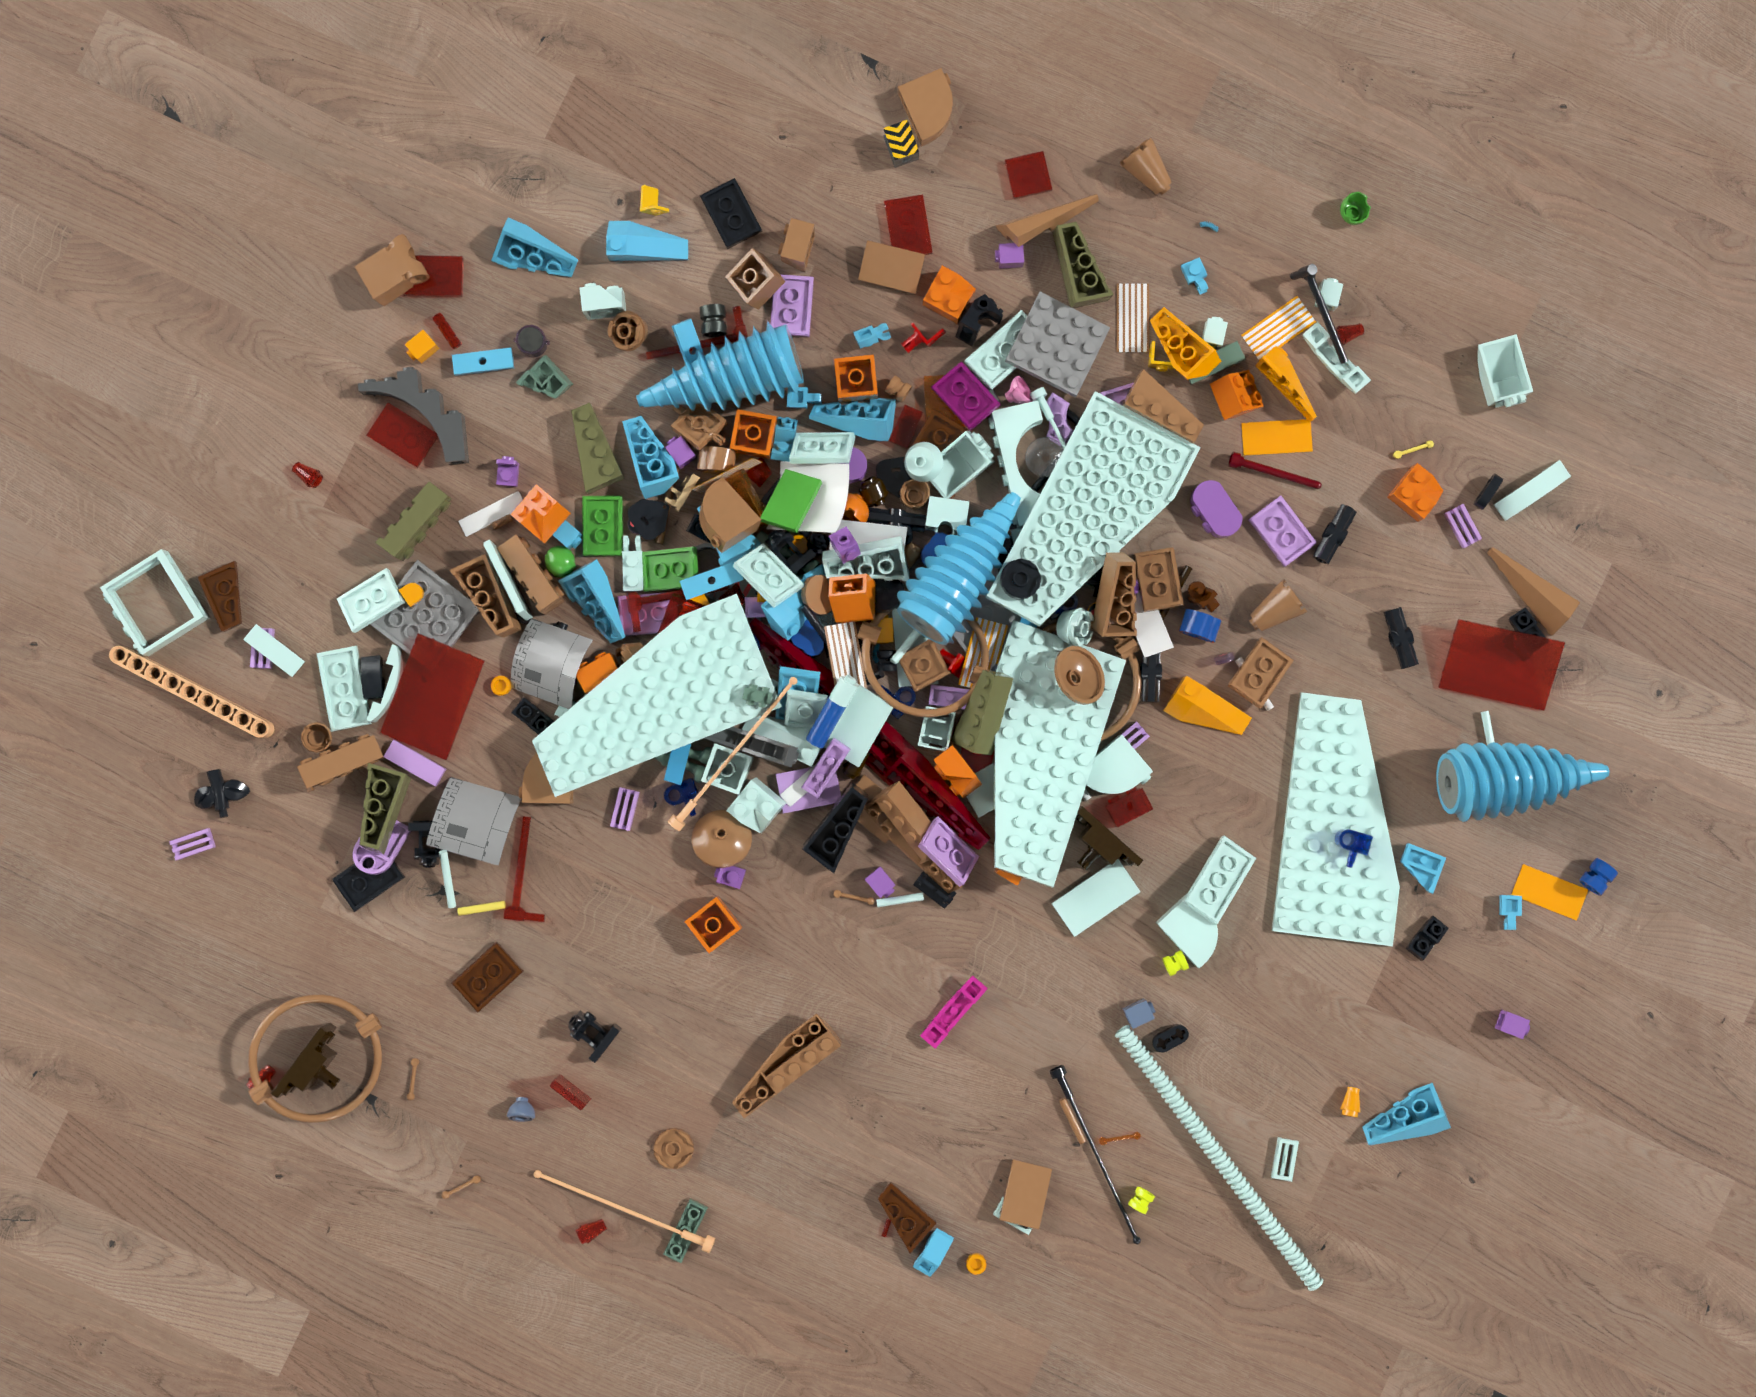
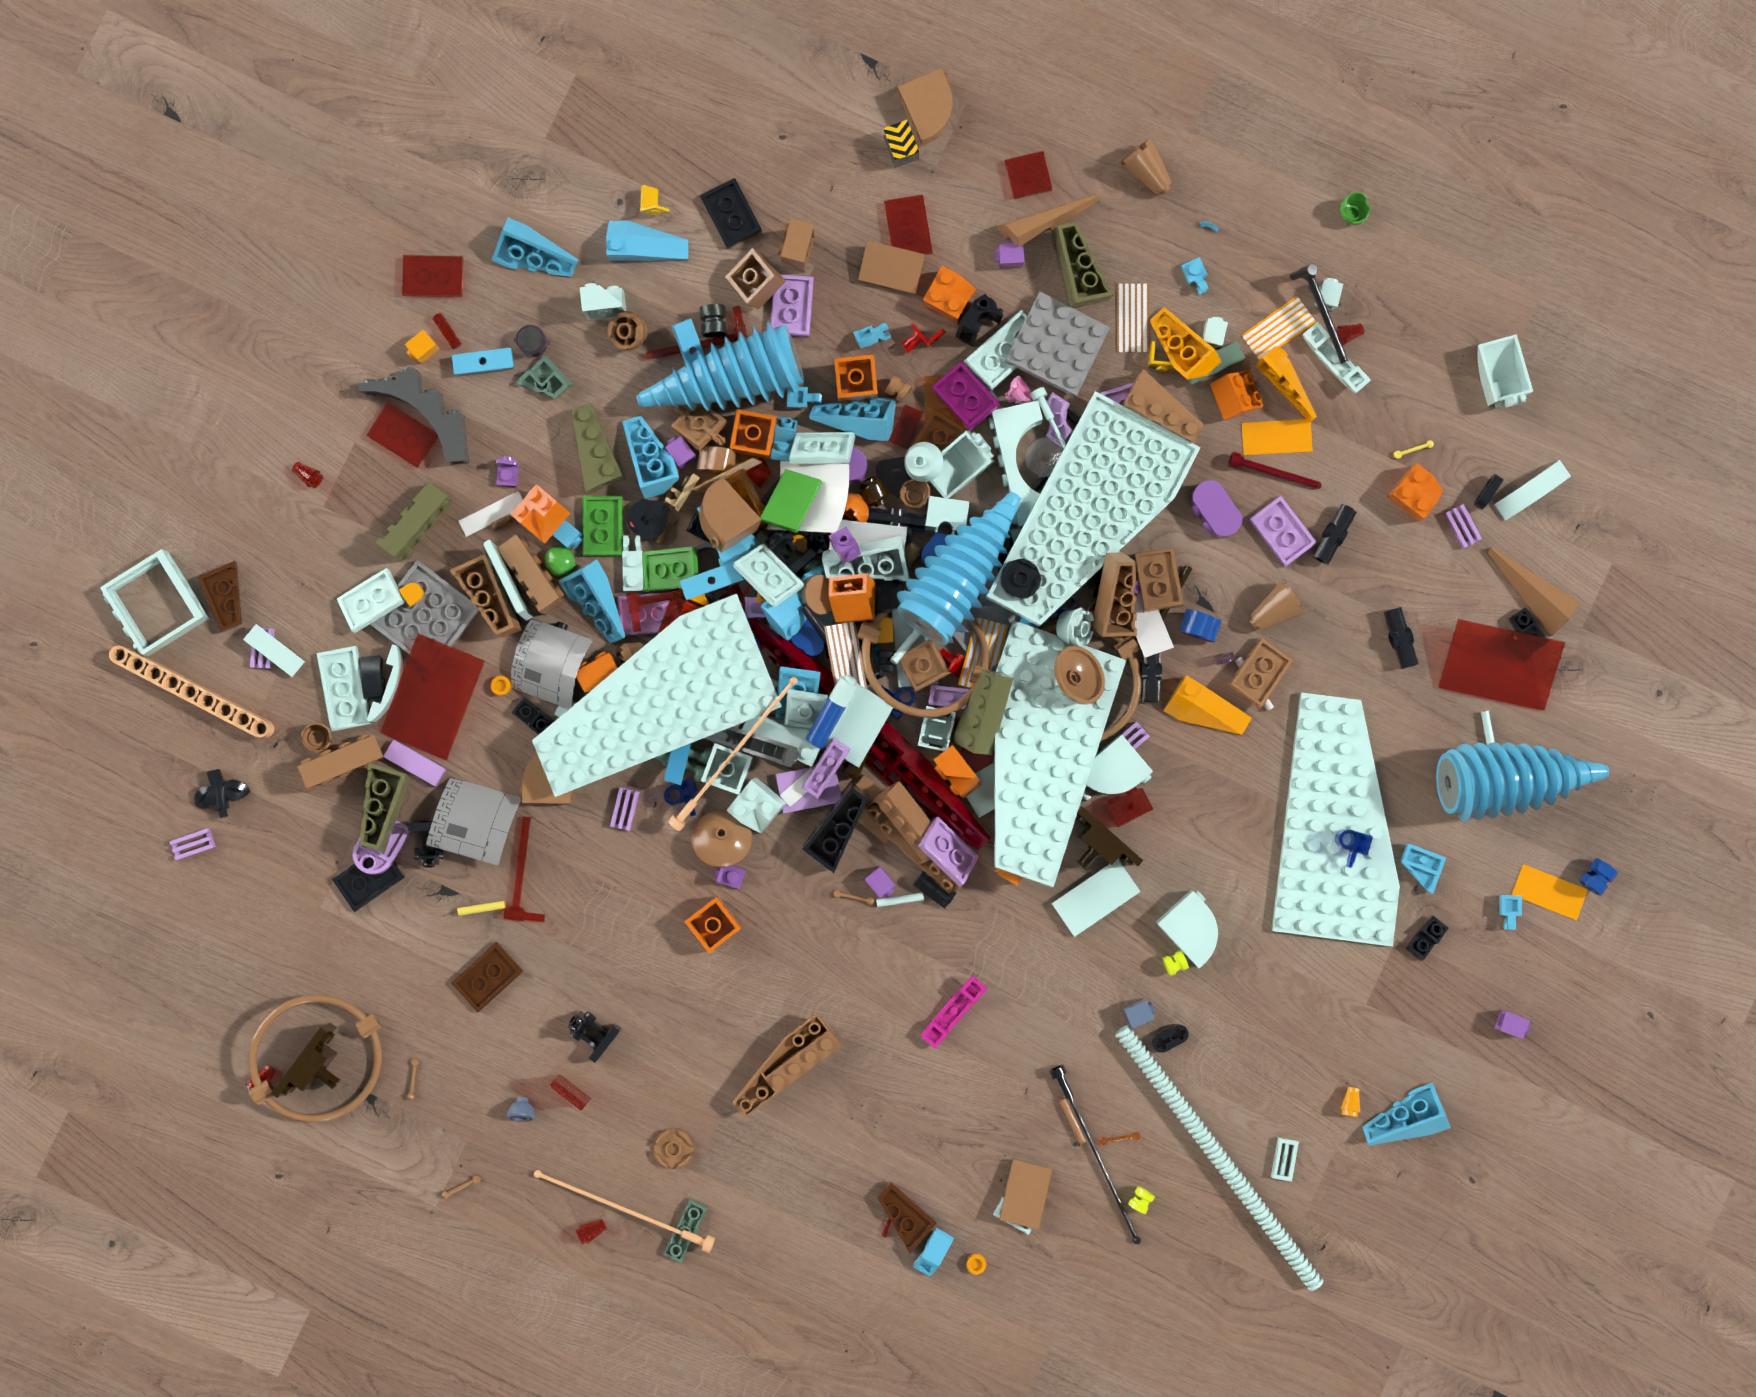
medium nougat piece [354,234,430,306] -> none
light aqua bar [439,850,456,908] -> none
sand green piece [742,684,773,708] -> none
light aqua tile [1183,836,1256,925] -> none
reddish brown hips [1187,581,1220,613] -> none

